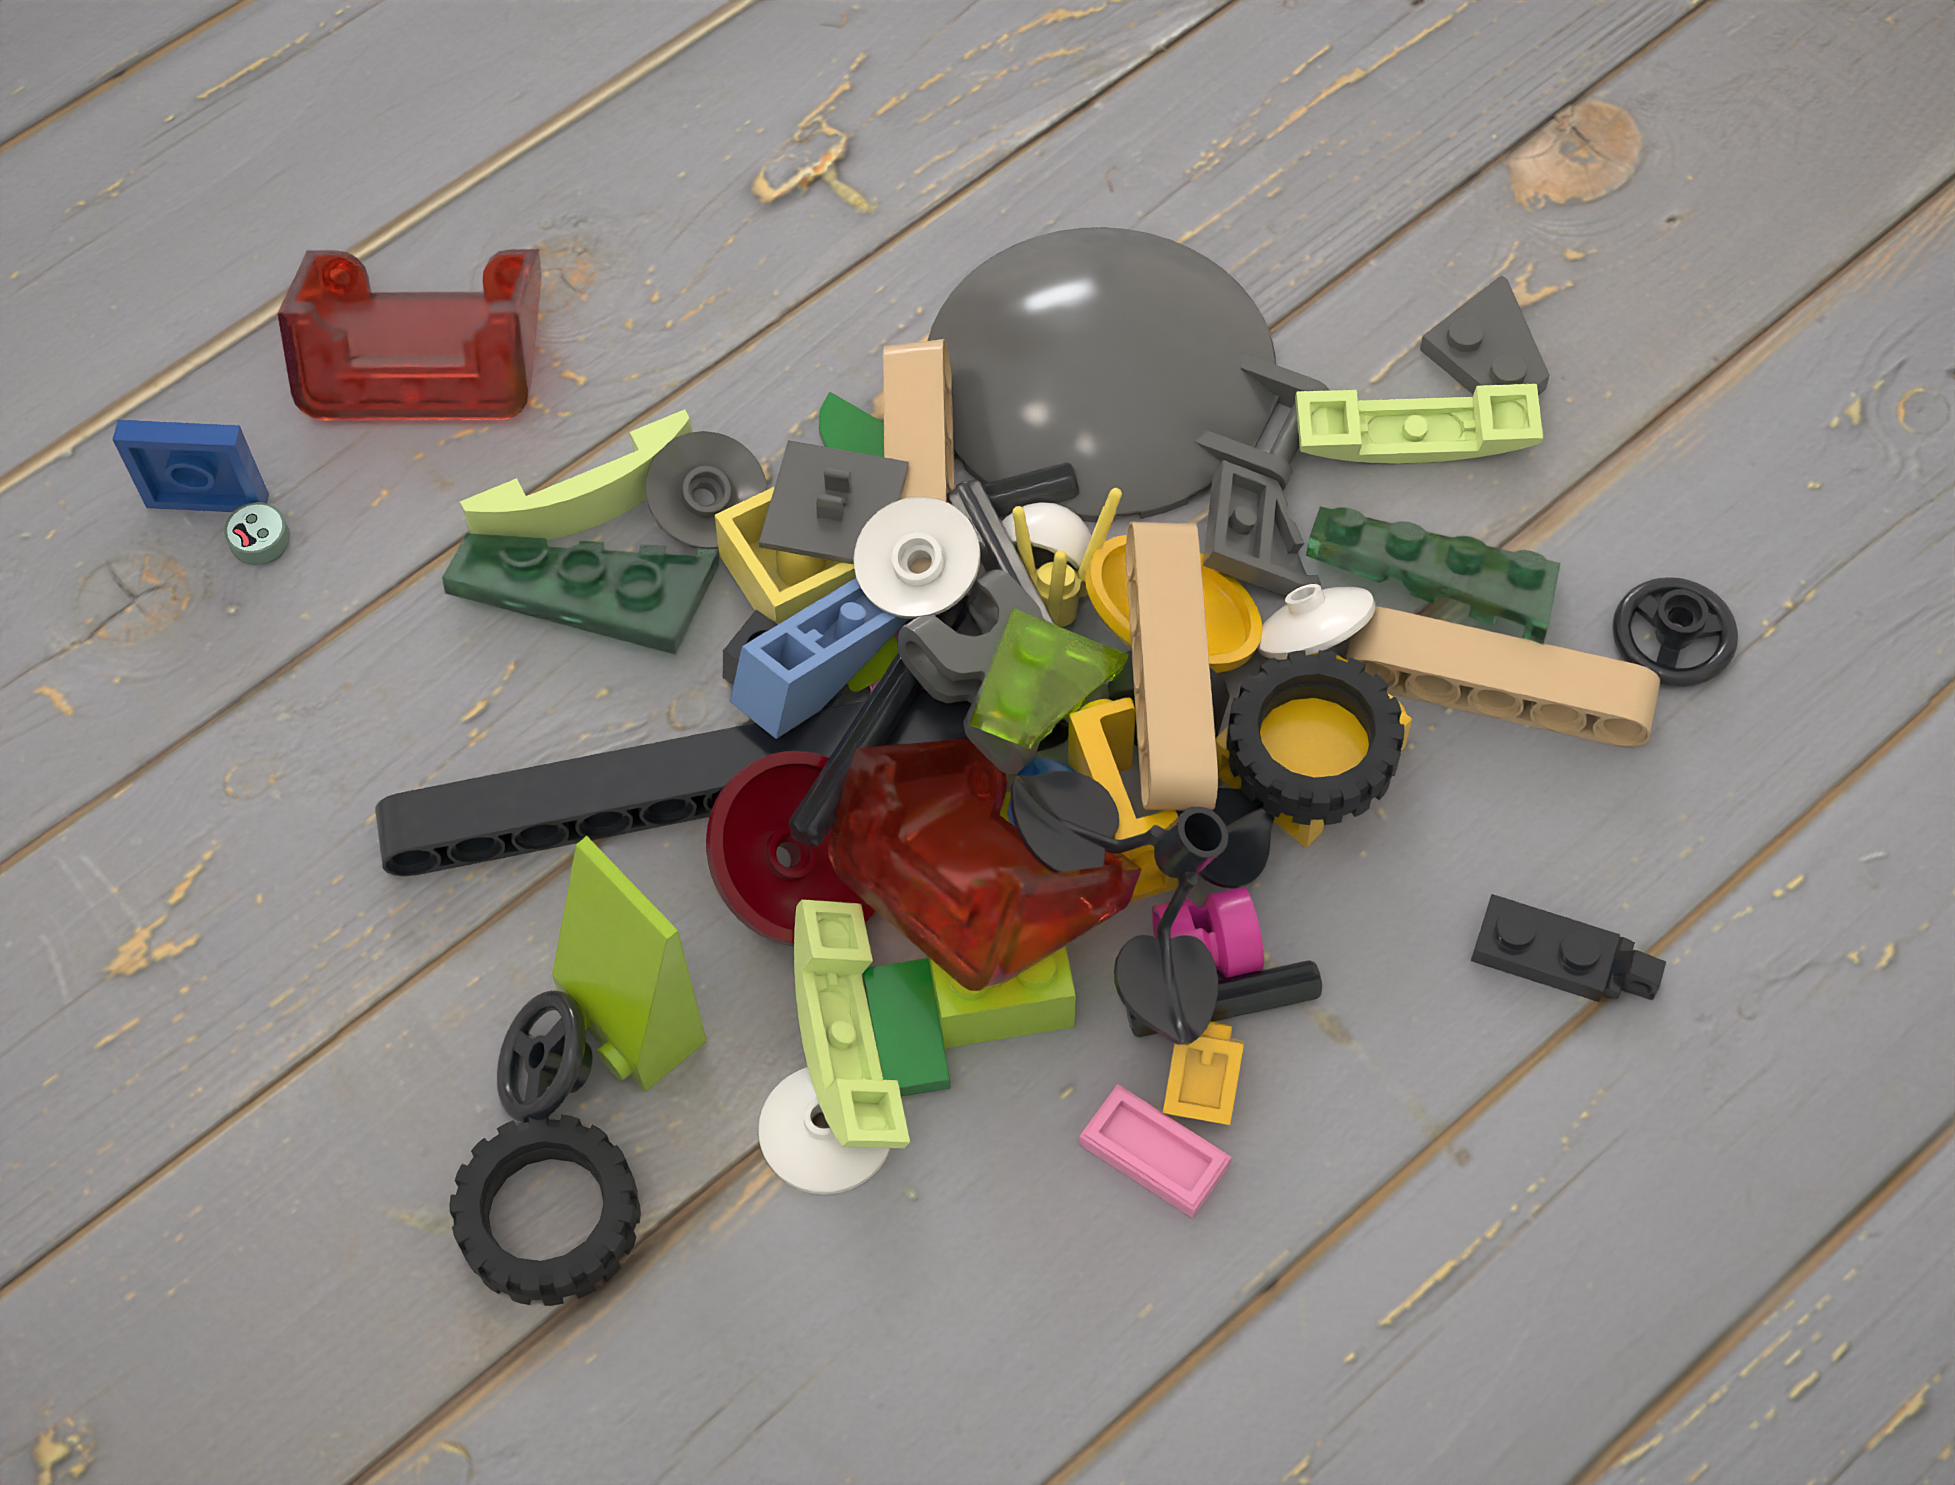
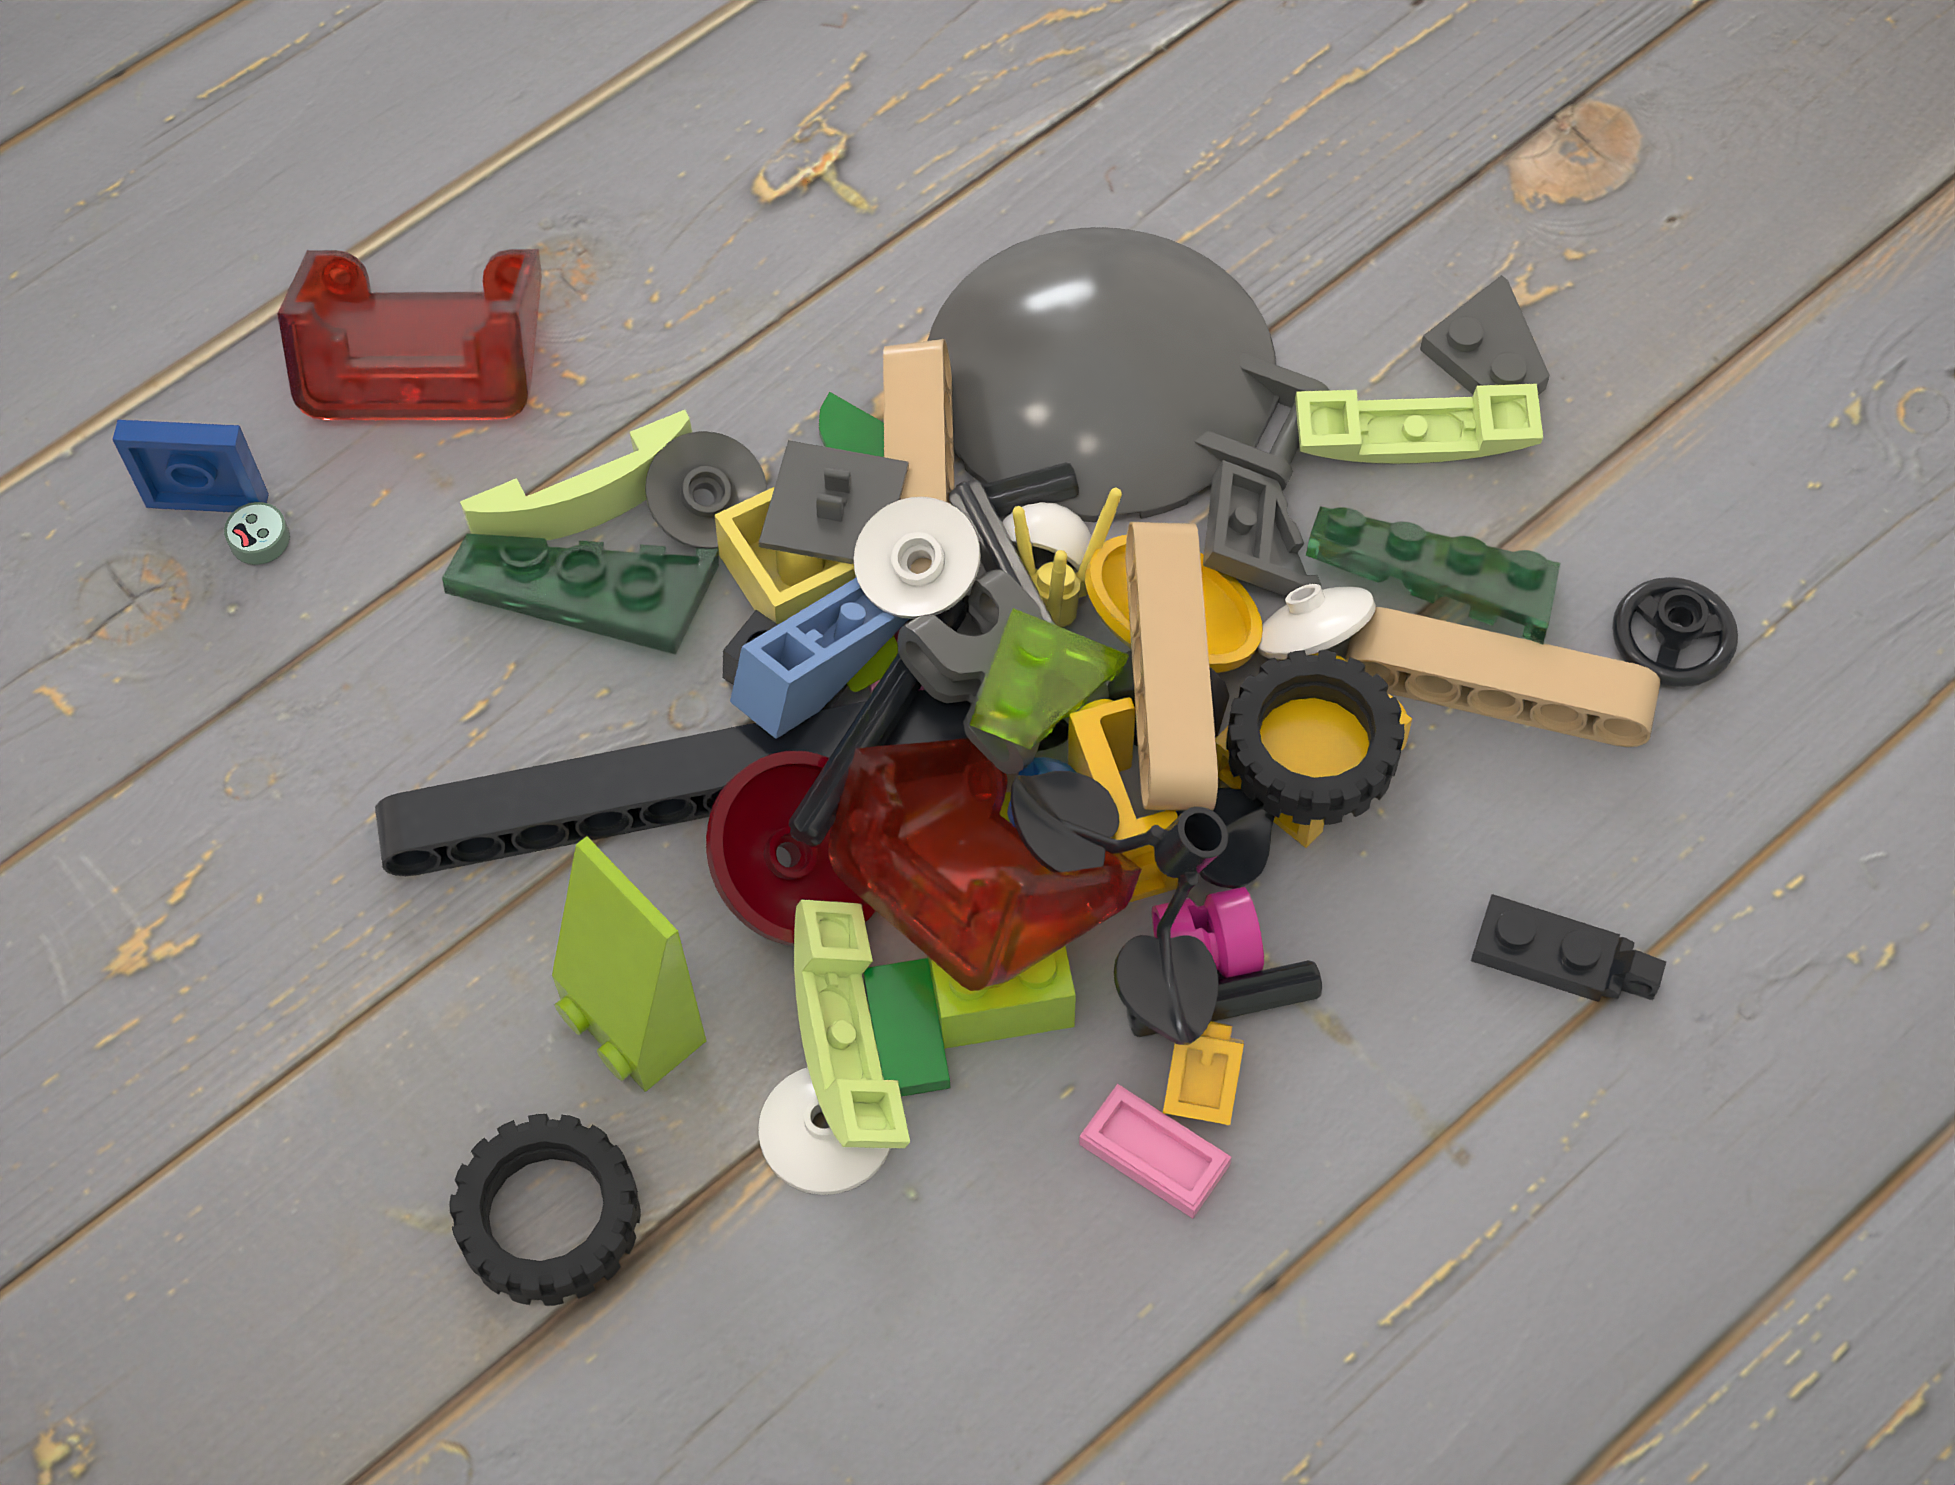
black piece [497,990,593,1123] -> none

